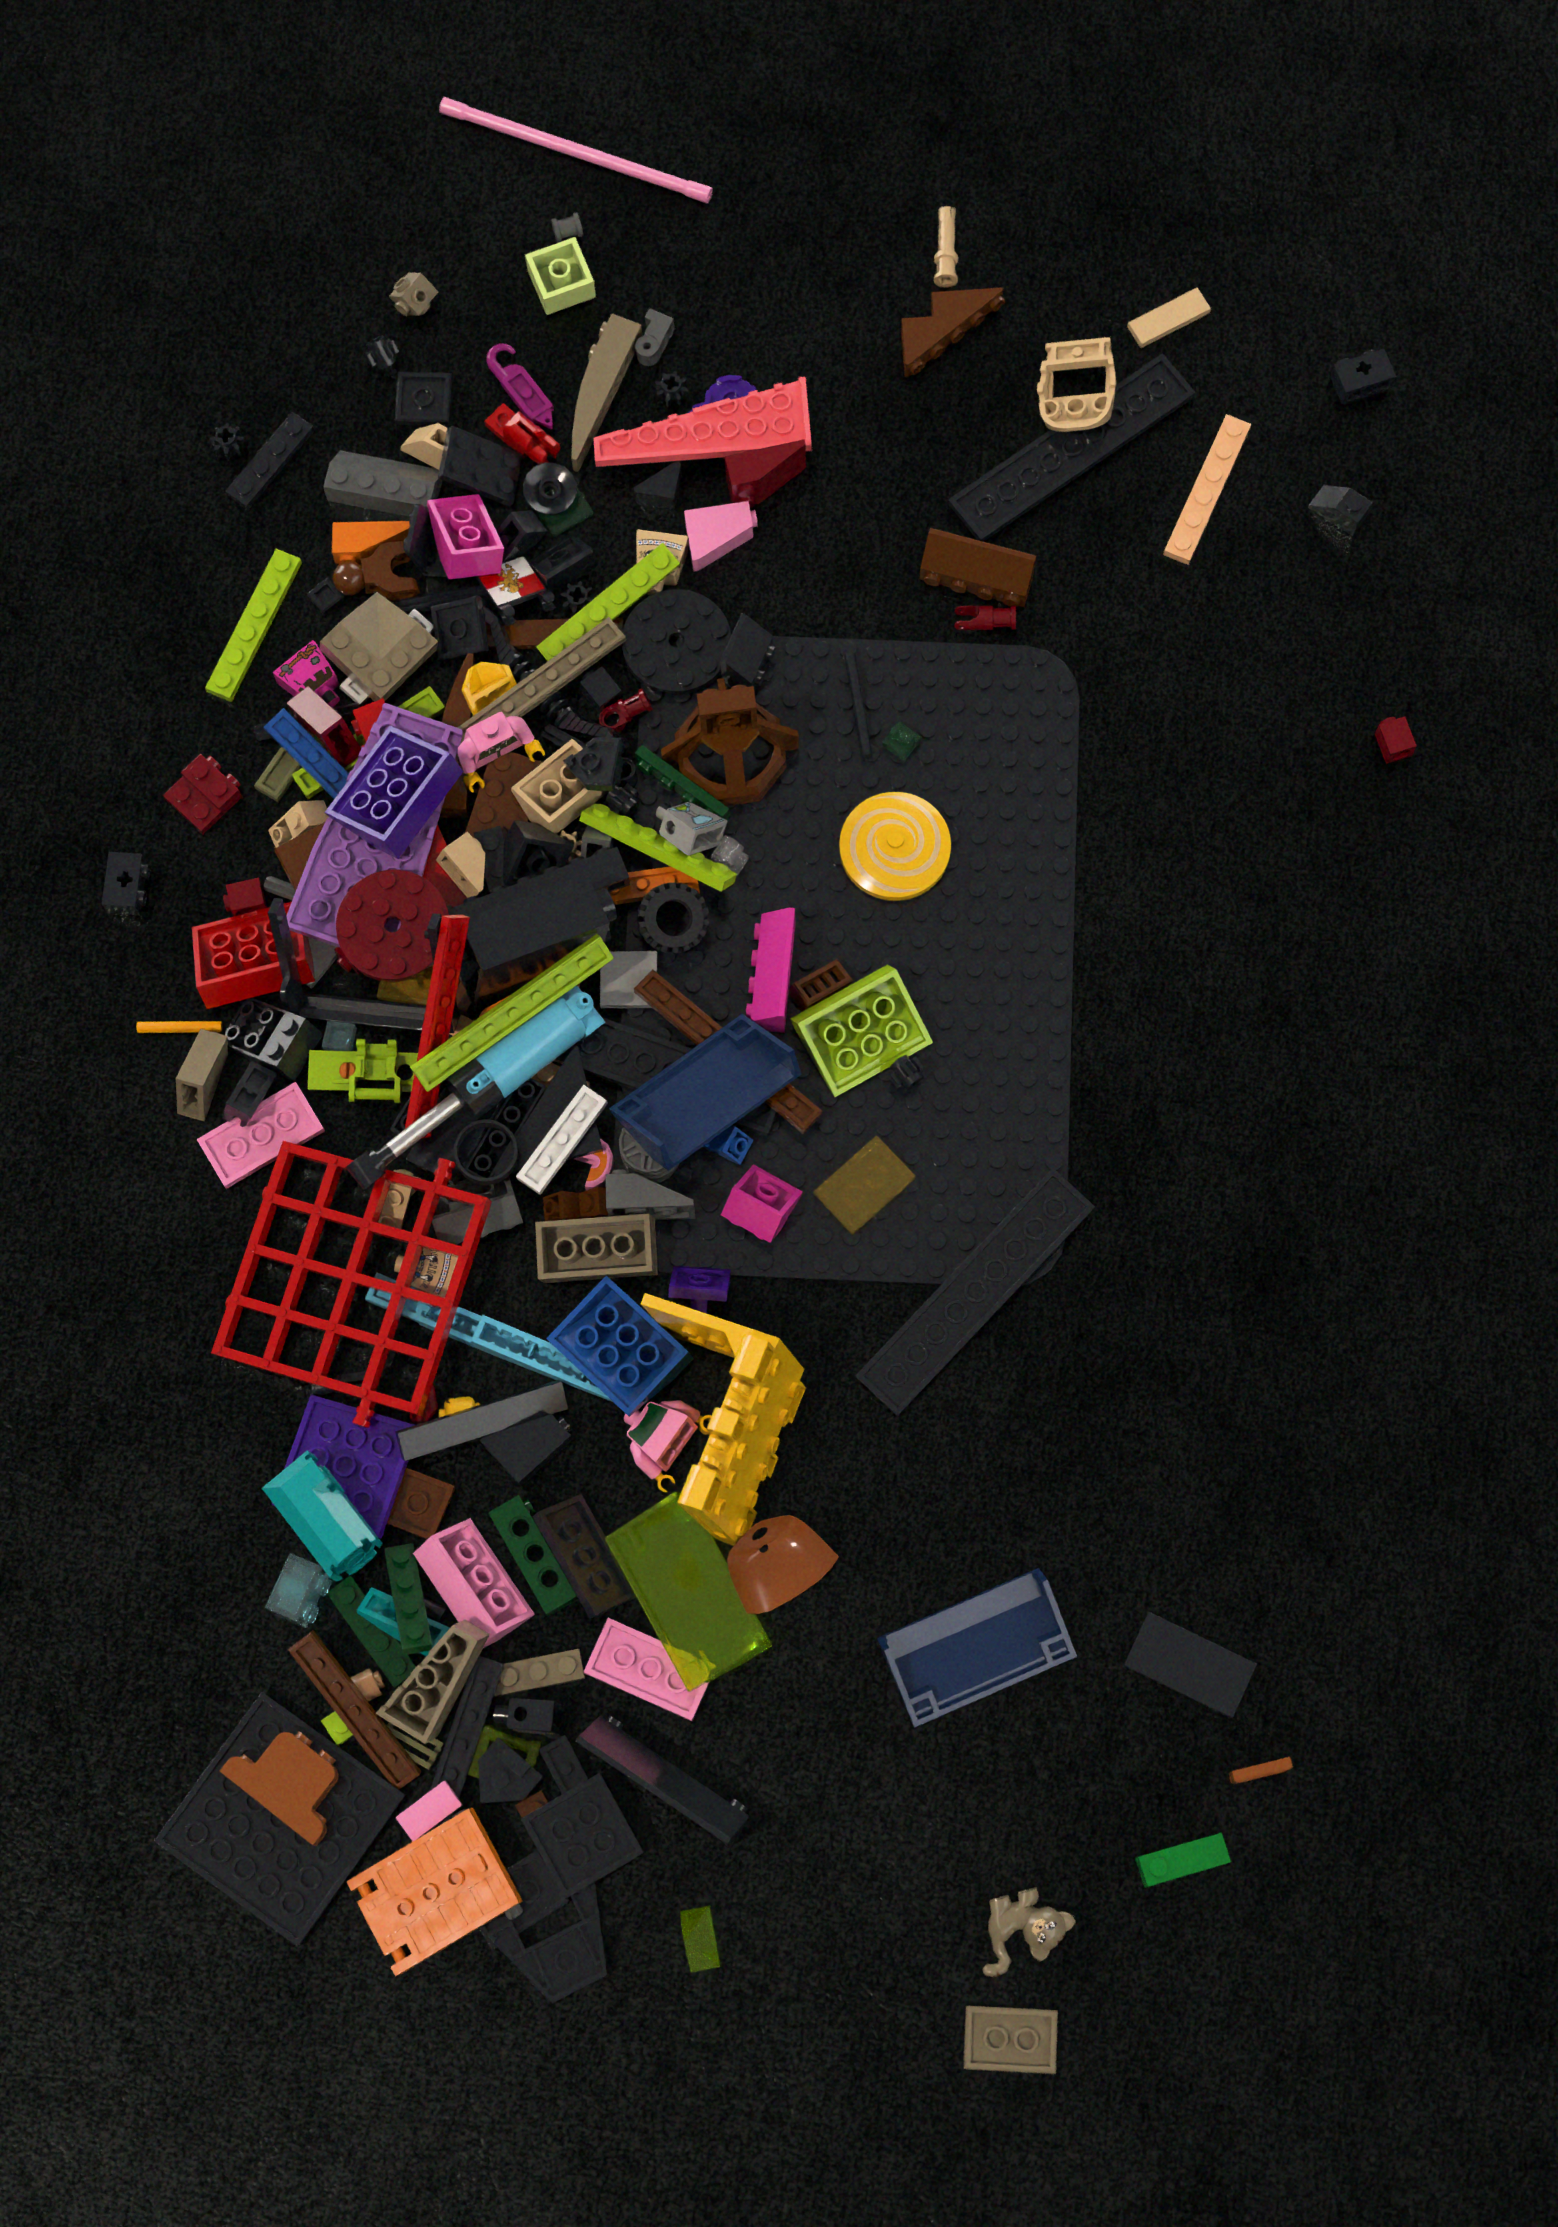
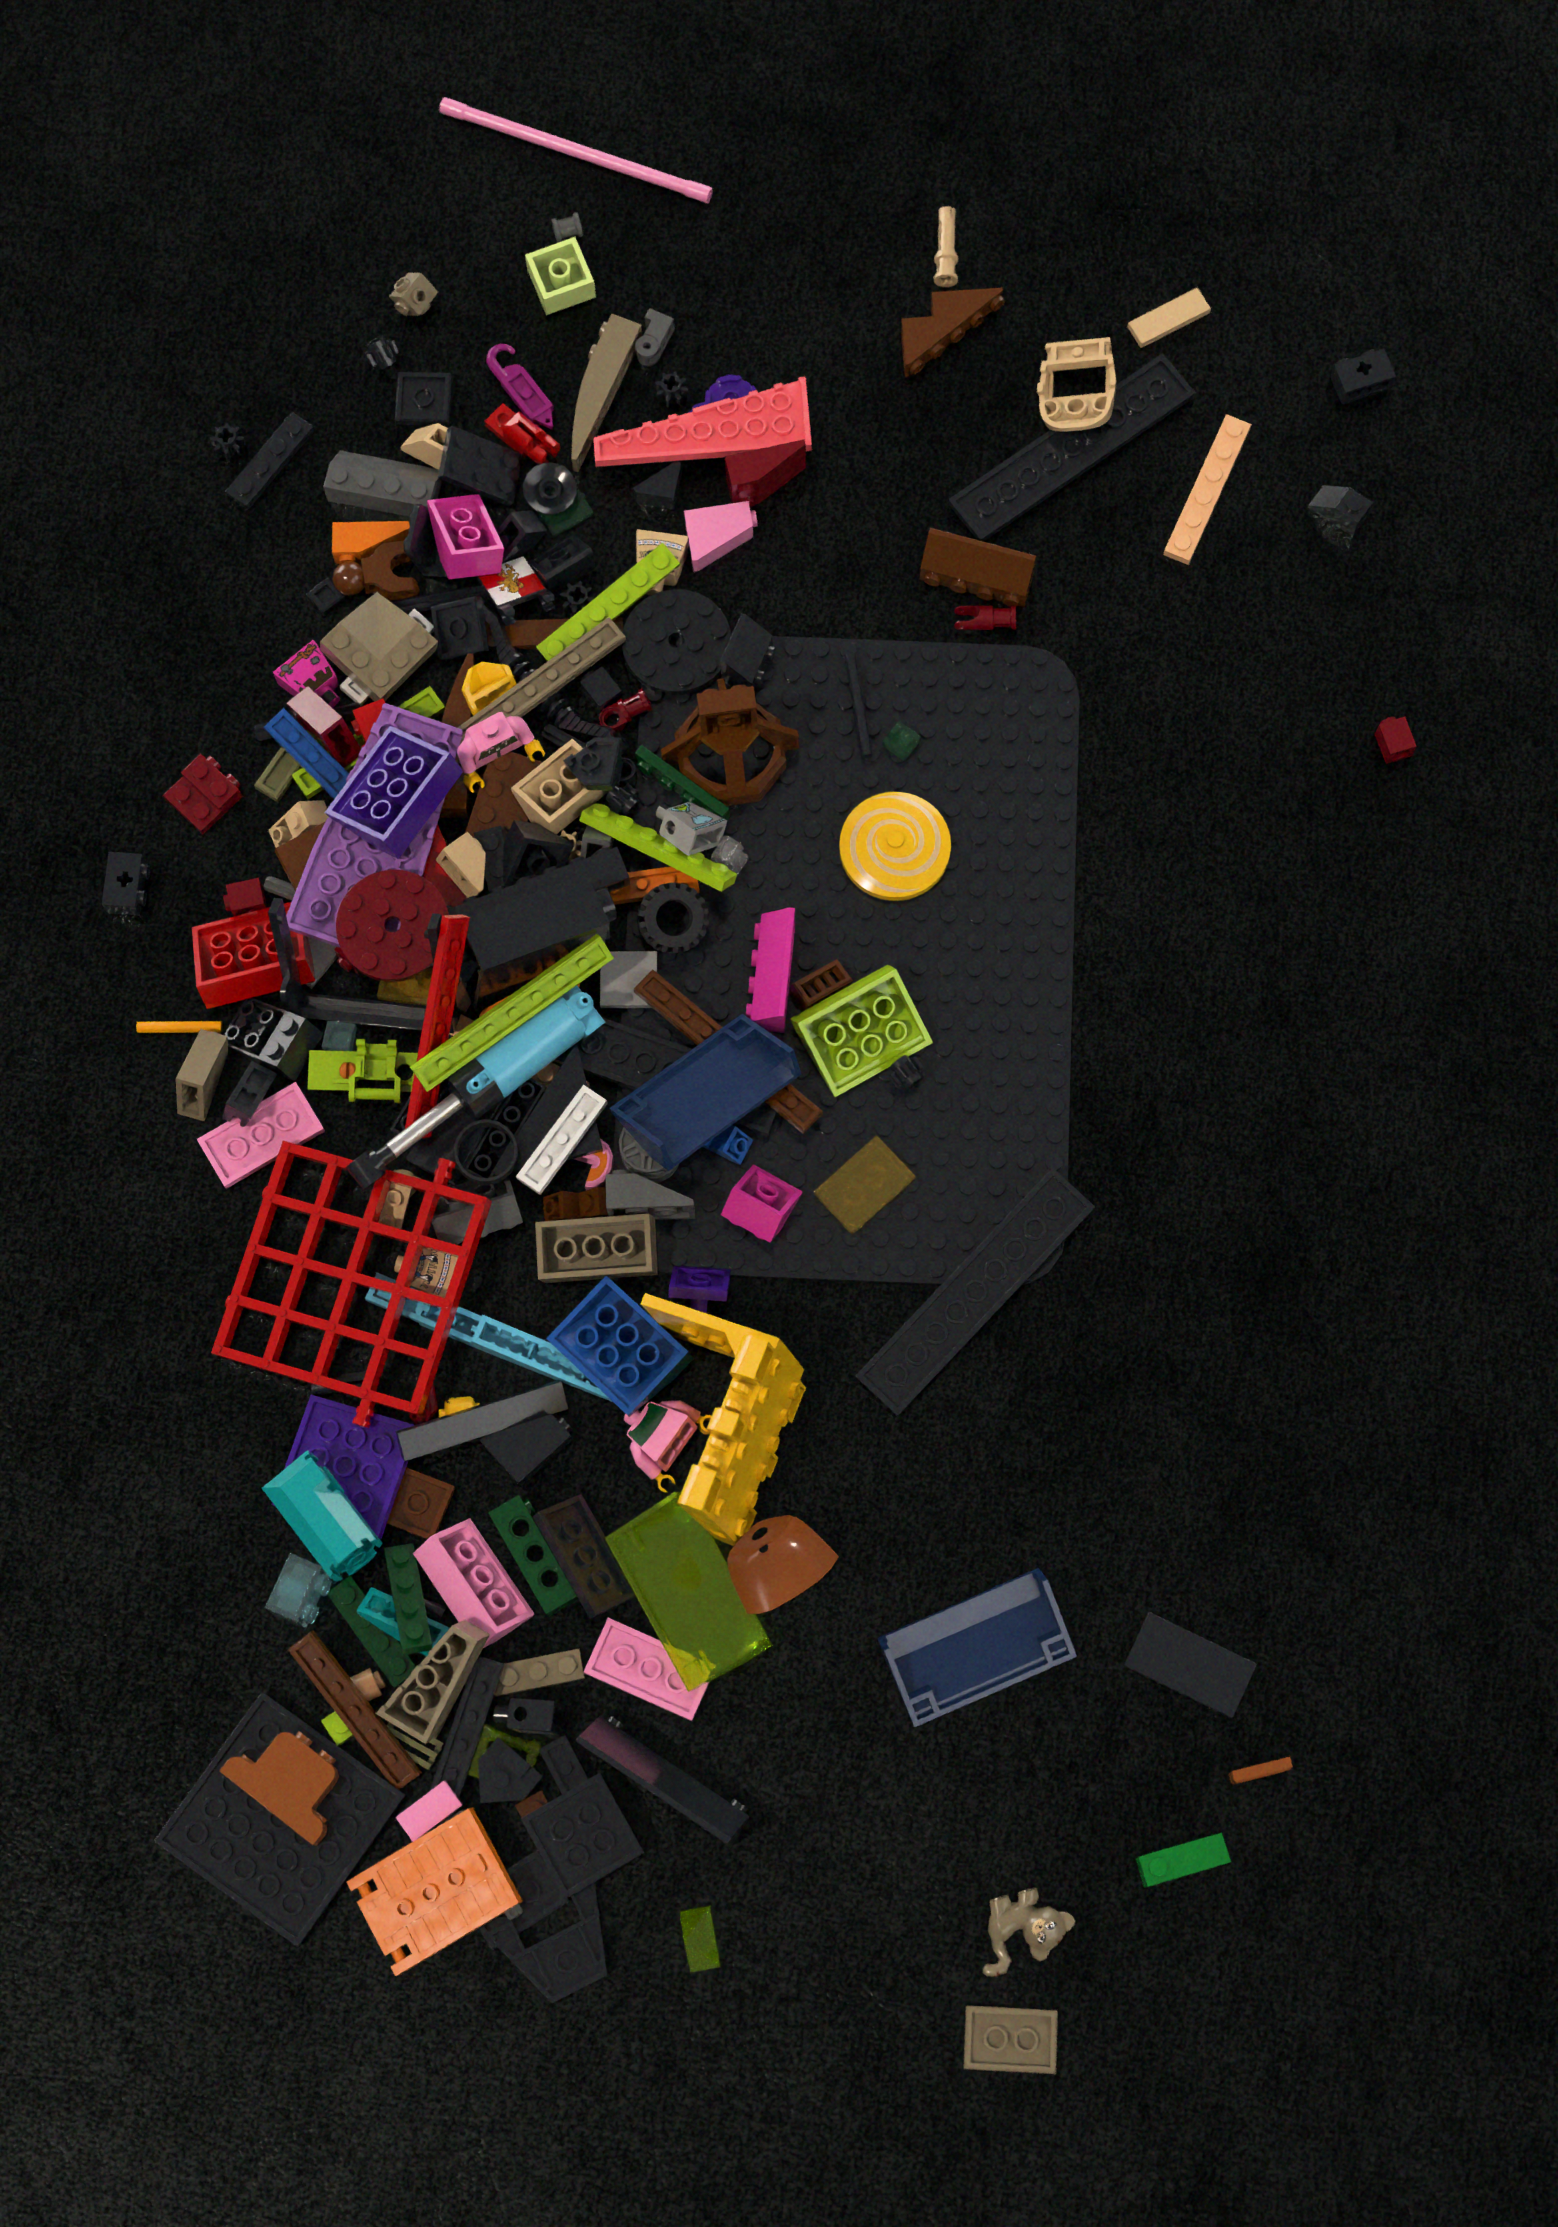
lime plate [205,549,302,702] -> none

